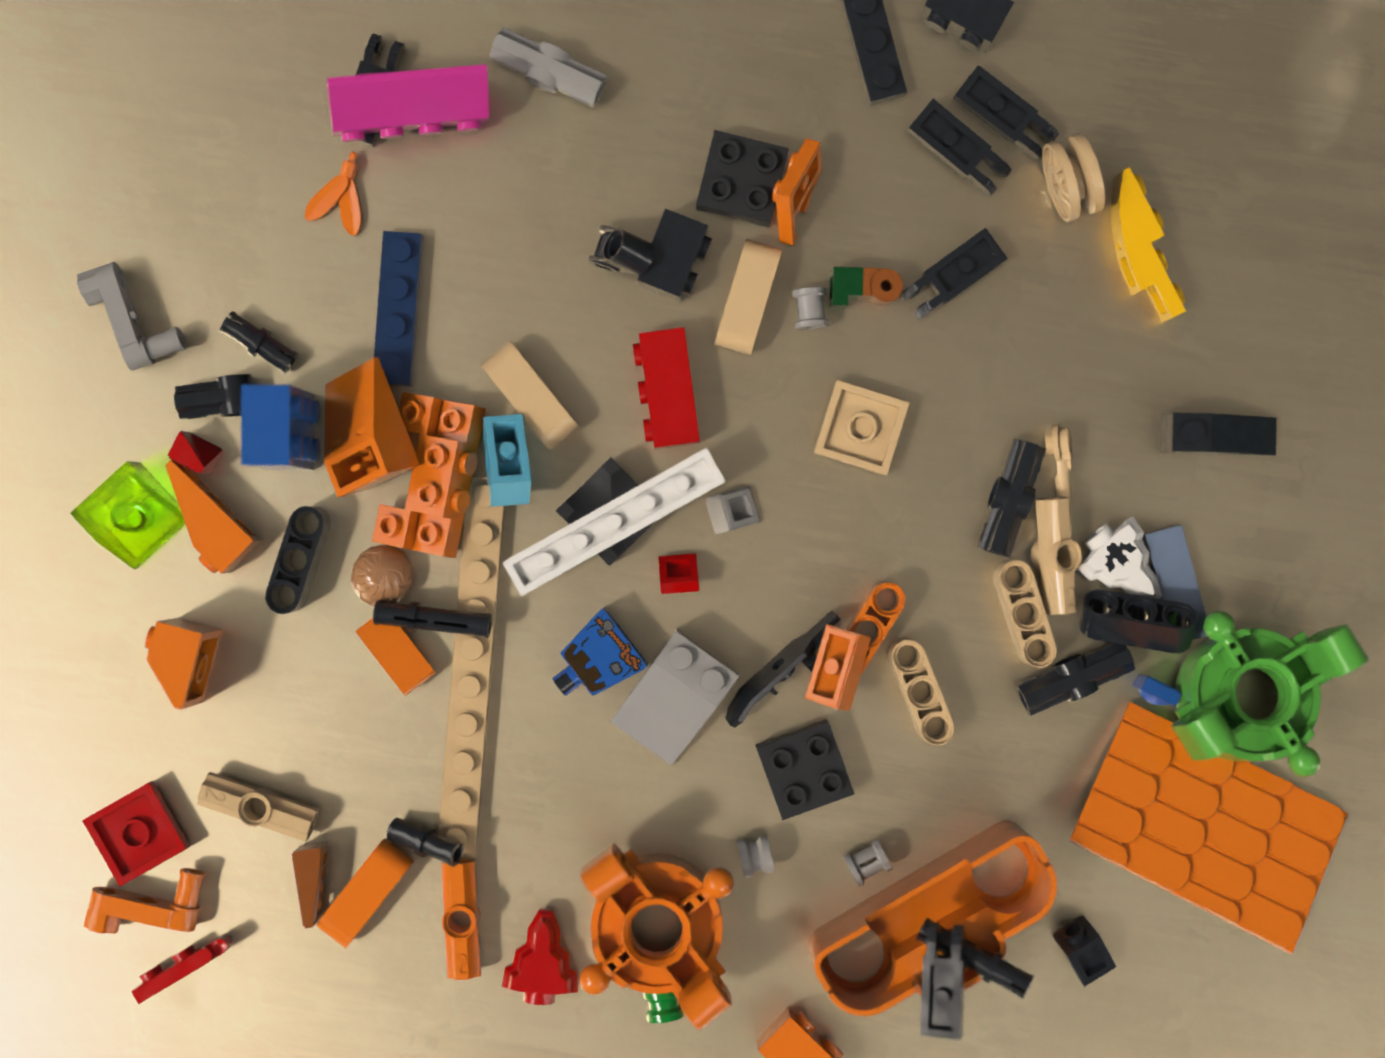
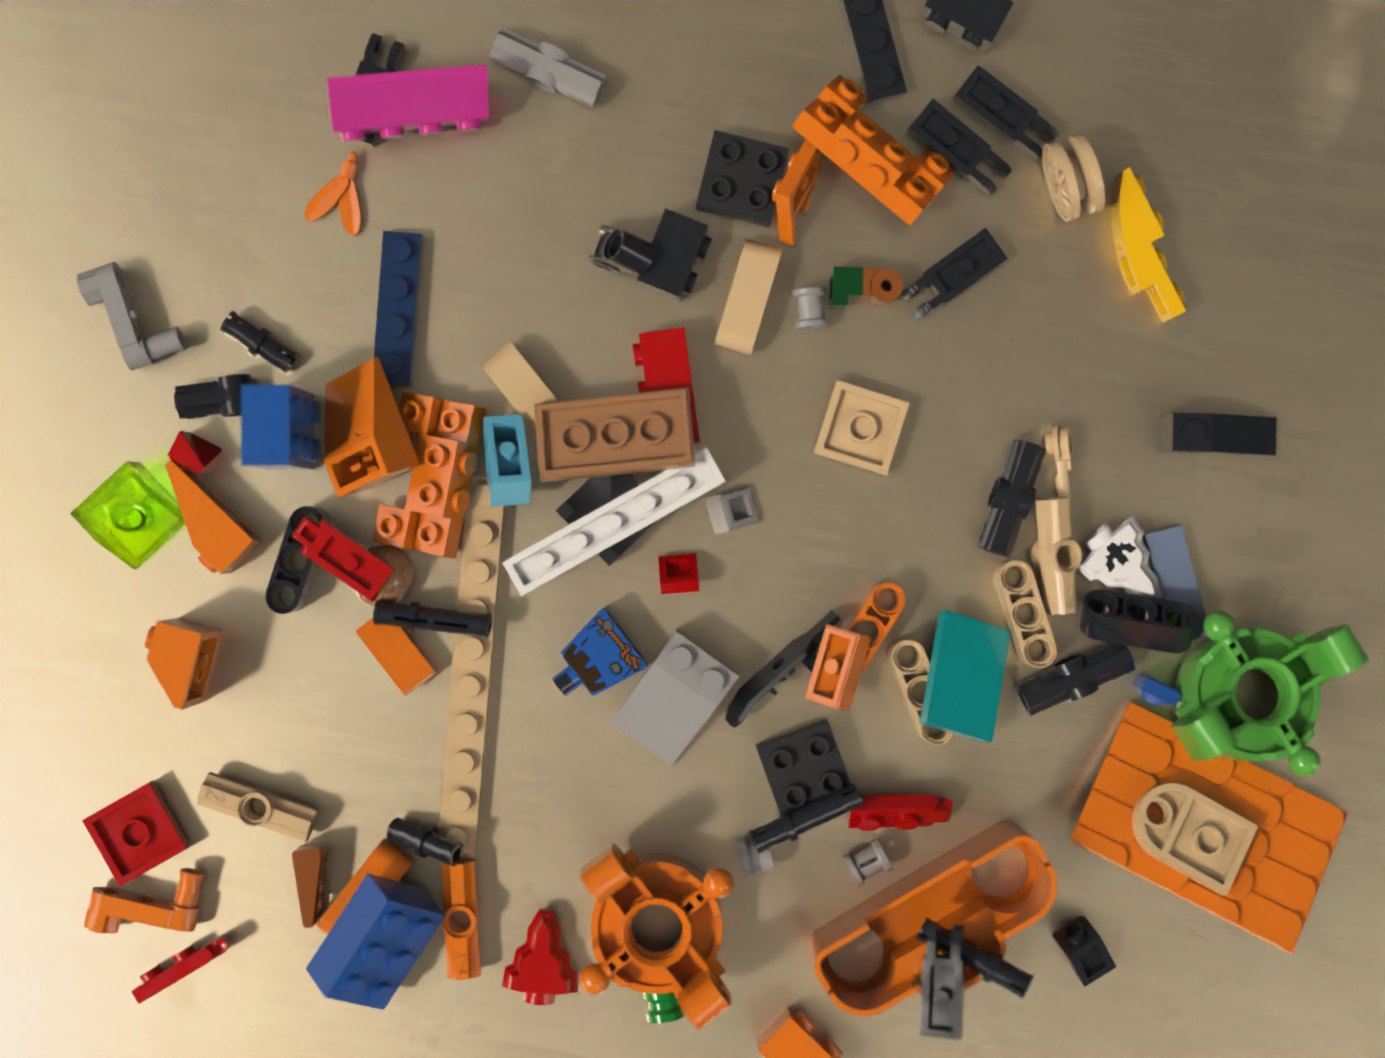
none -> red hinge [292,517,396,601]
none -> blue brick [306,873,446,1010]
none -> medium nougat tile [534,388,696,482]
none -> black pin [749,783,865,854]
none -> orange bracket [791,74,955,226]
none -> red hinge [847,794,953,831]
none -> teal tile [919,610,1011,743]
none -> tan tile [1132,783,1258,896]

